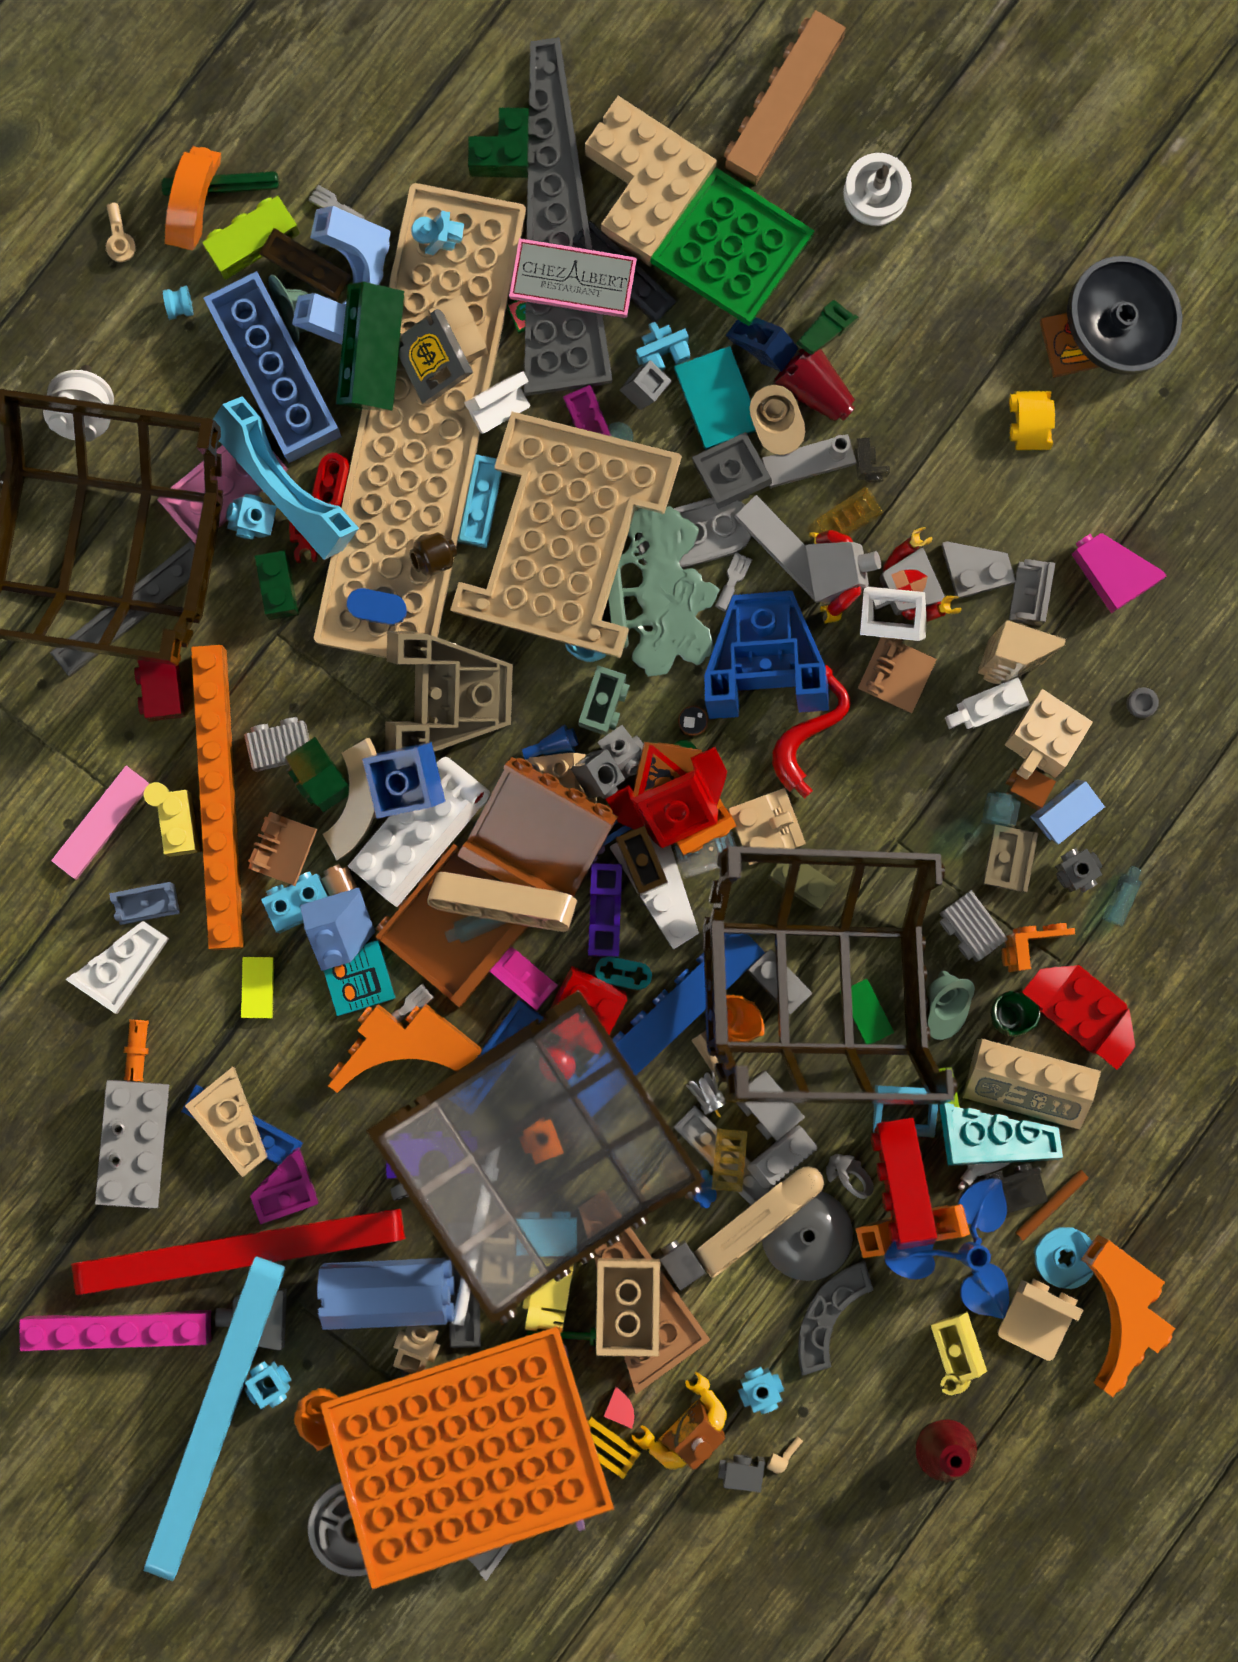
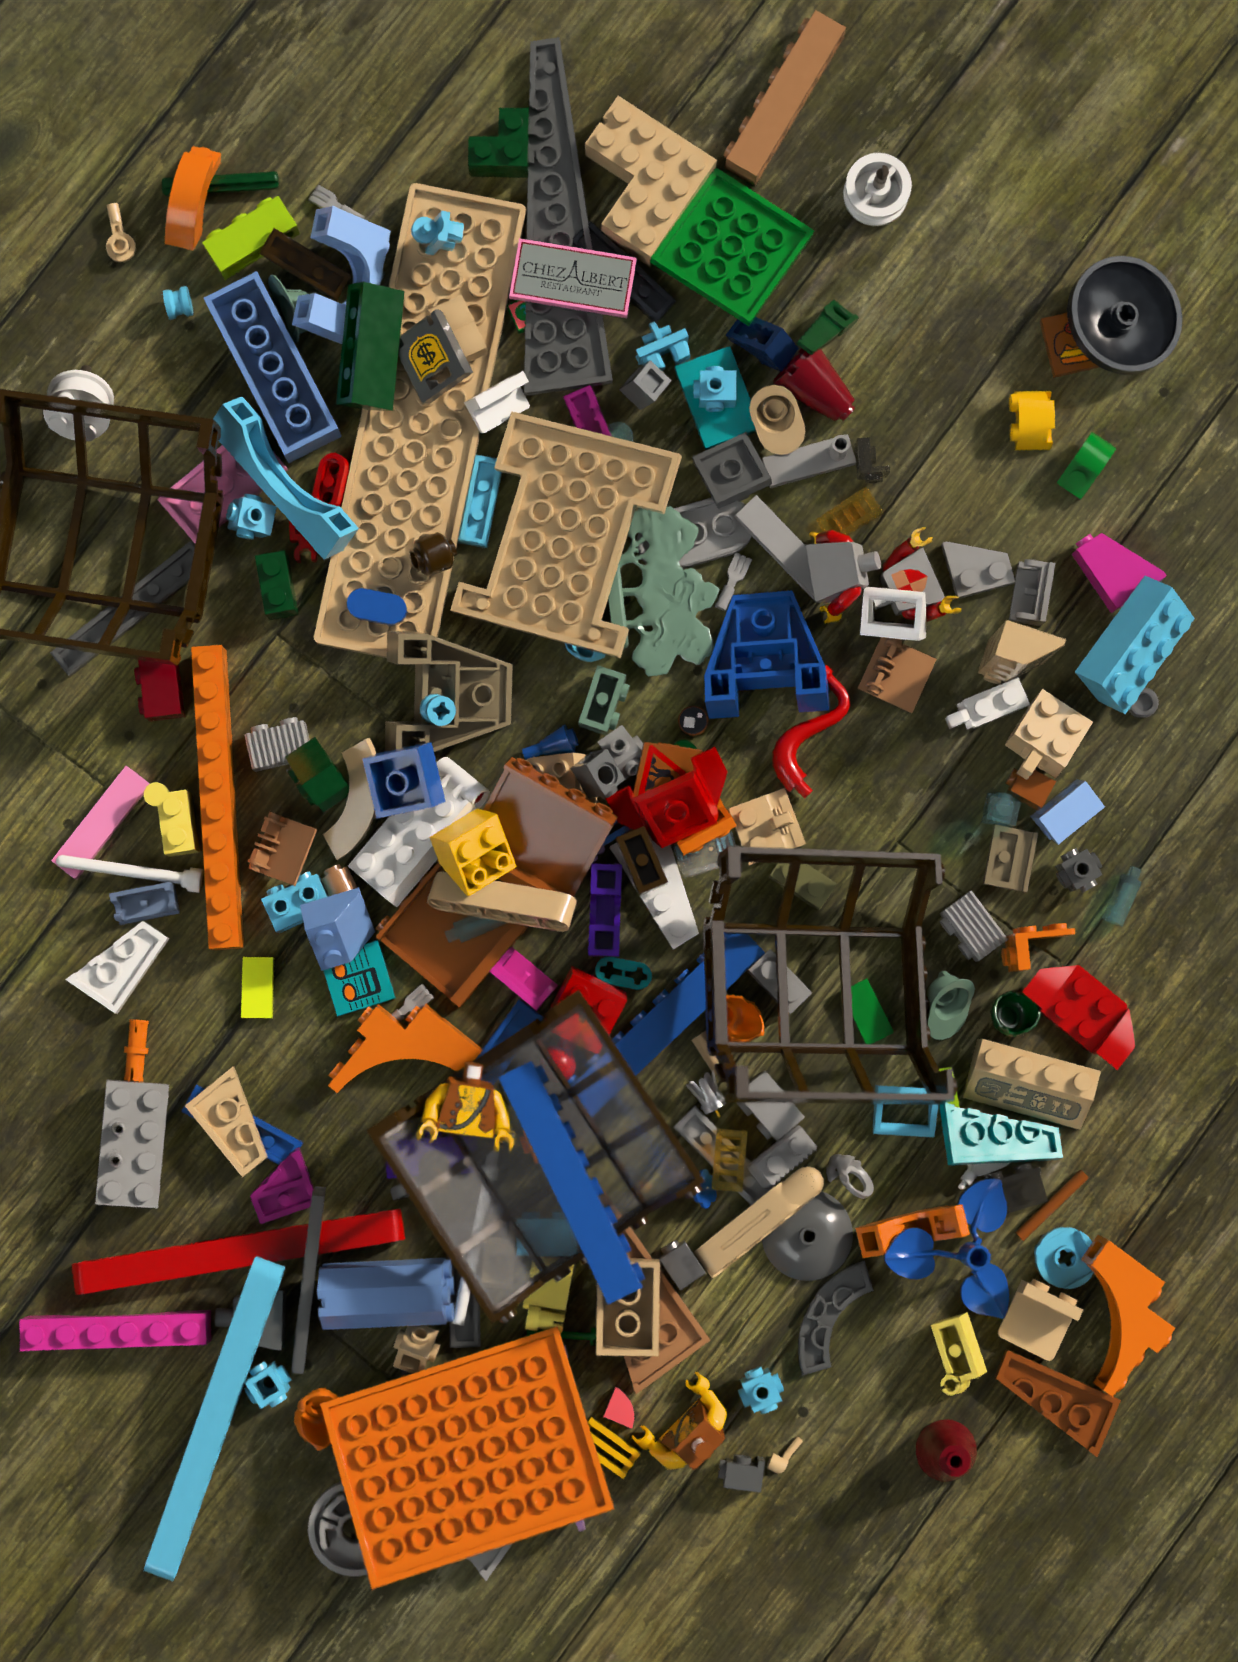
red brick [871,1118,938,1250] -> none
none -> white piece [56,855,203,893]
none -> dark grey tile [291,1186,326,1374]
none -> torso [416,1062,514,1152]
none -> medium azure wheel [420,694,456,726]
none -> yellow slope [429,808,517,896]
none -> blue brick [498,1061,646,1305]
none -> medium azure brick [693,366,736,412]
none -> dark orange wing [994,1349,1121,1457]
none -> green brick [1057,432,1116,499]
none -> medium azure brick [1075,576,1195,714]

